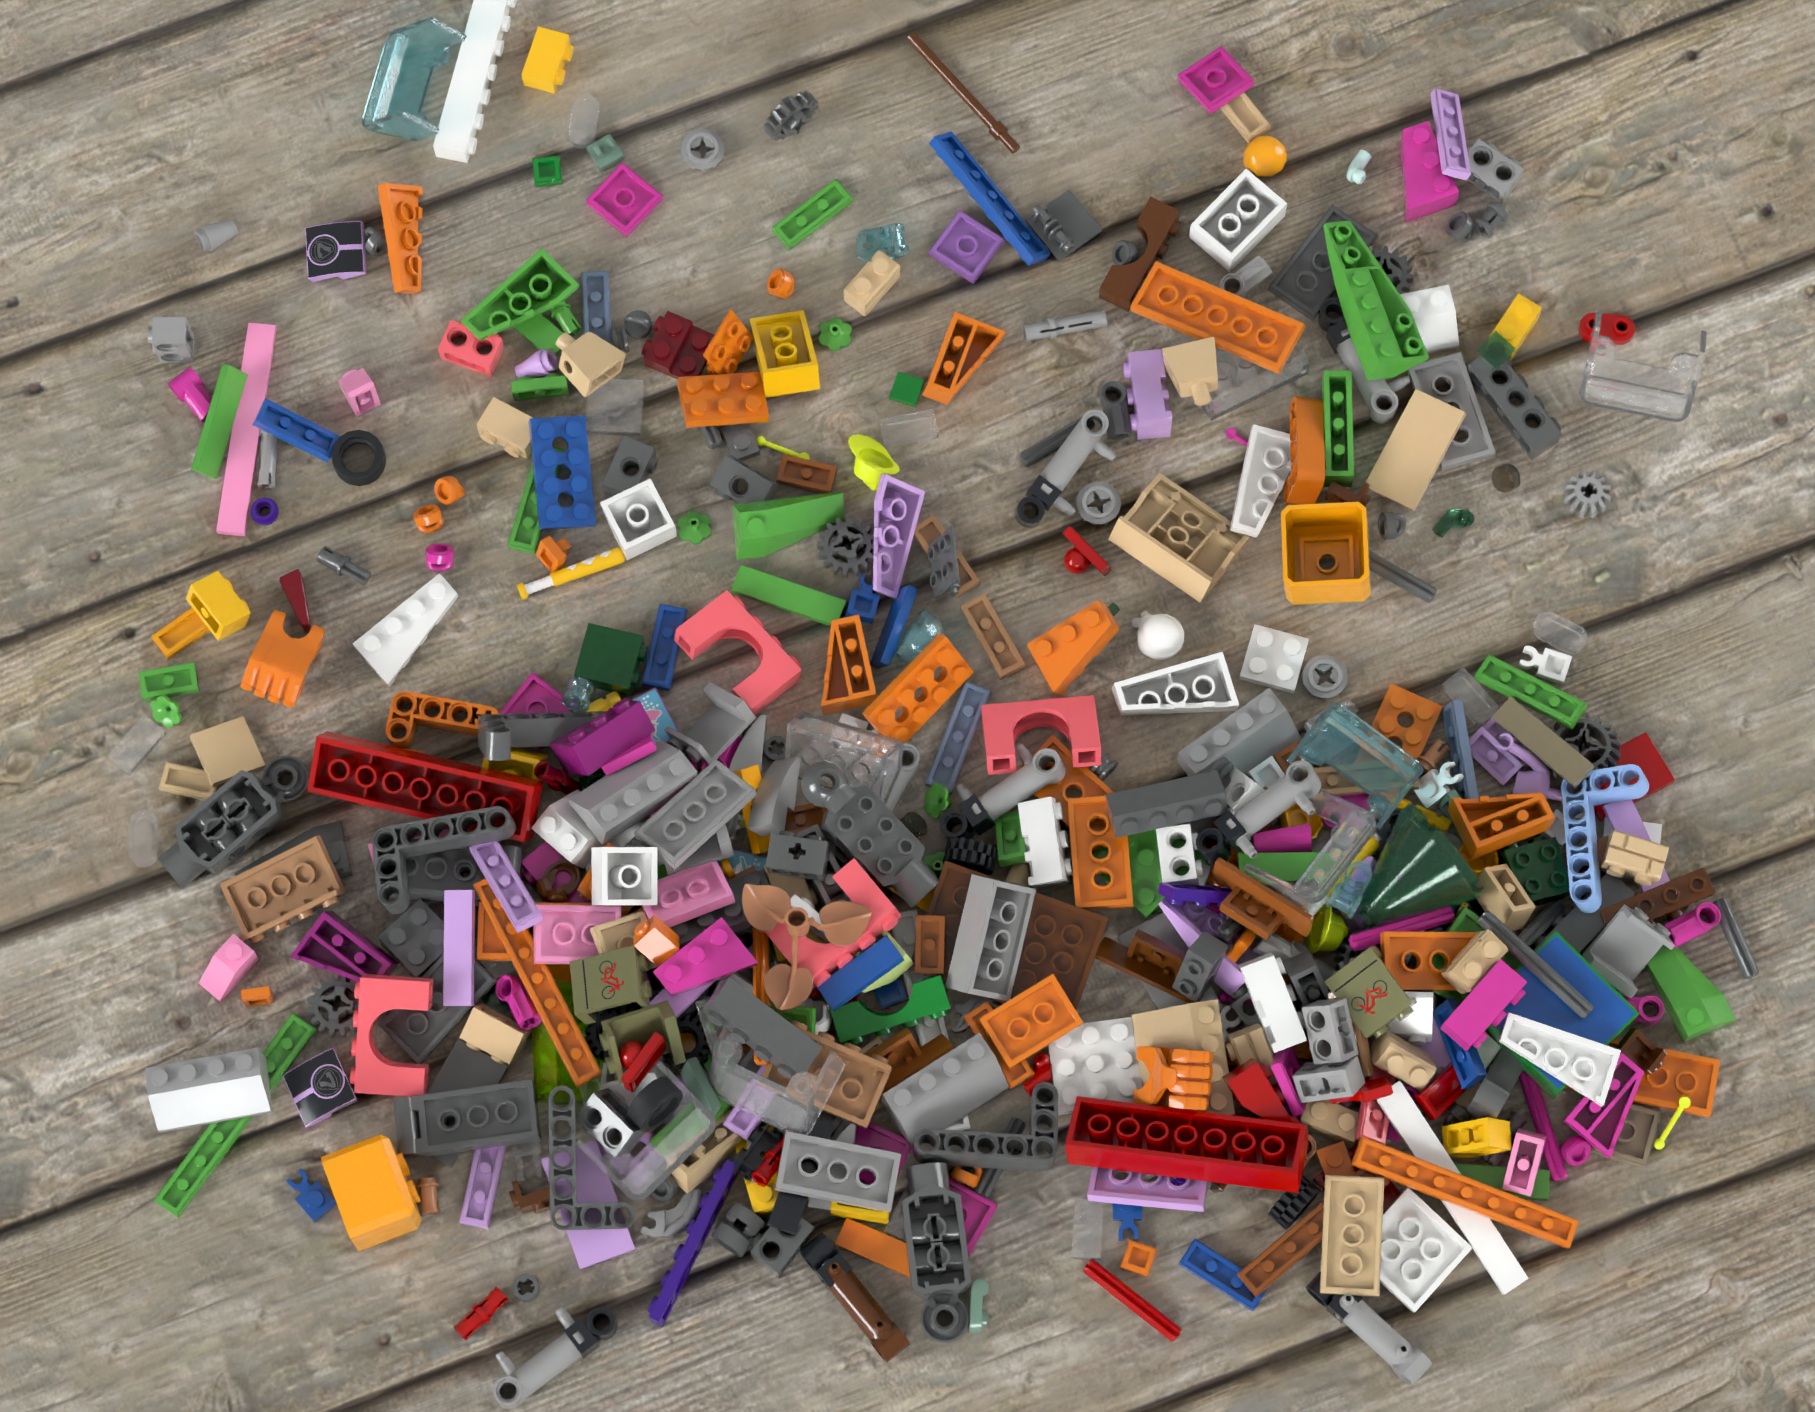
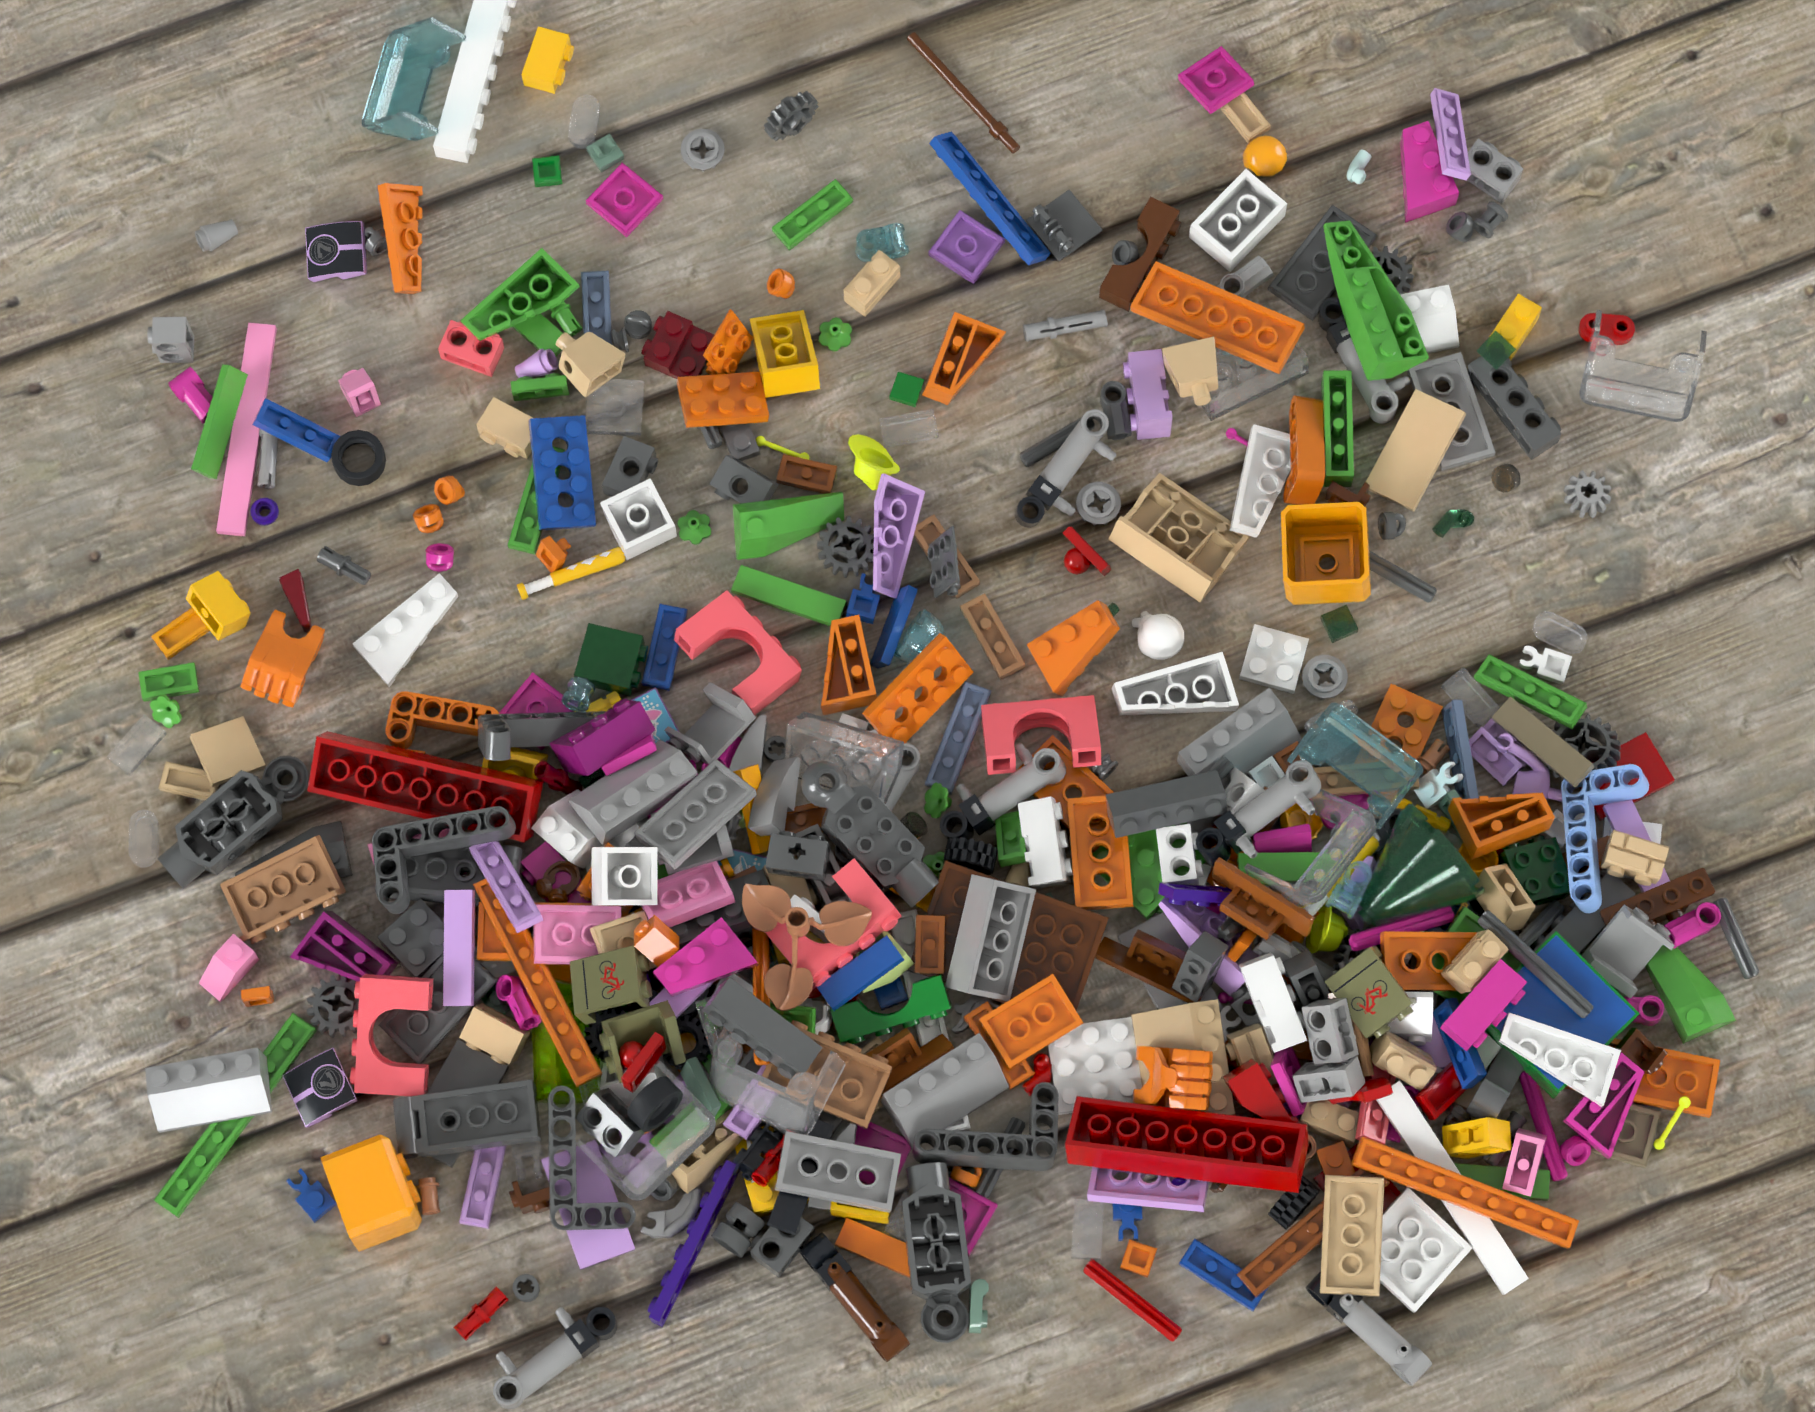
none -> clear green plate [1320,604,1358,643]

